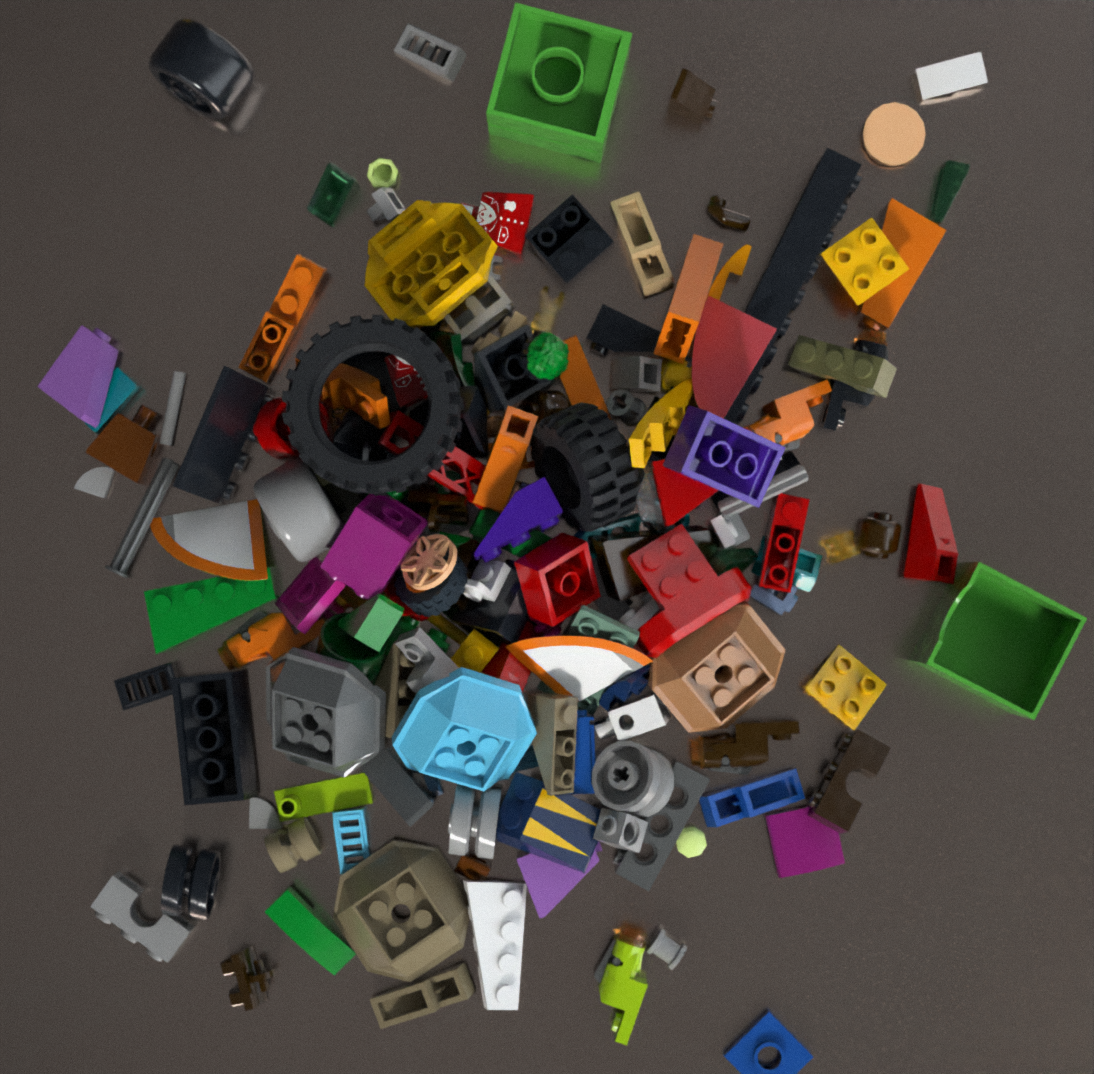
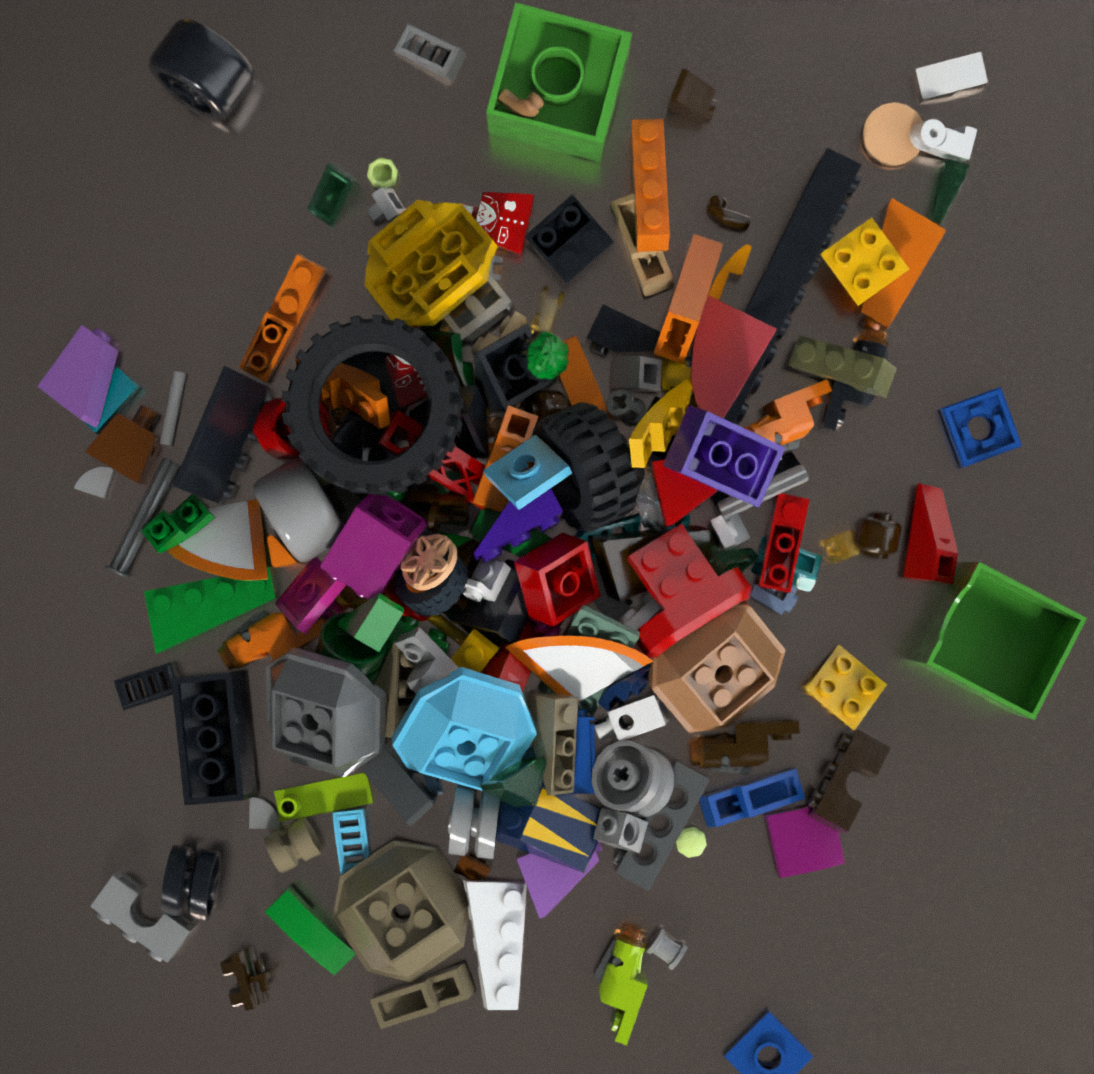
none -> green slope [141,494,215,553]
none -> orange slope [267,535,304,568]
none -> clear green slope [480,756,547,807]
none -> medium azure piece [483,435,572,510]
none -> medium nougat arm [497,89,544,118]
none -> orange brick [631,119,670,252]
none -> white leg [910,119,977,163]
none -> blue piece [940,387,1022,468]

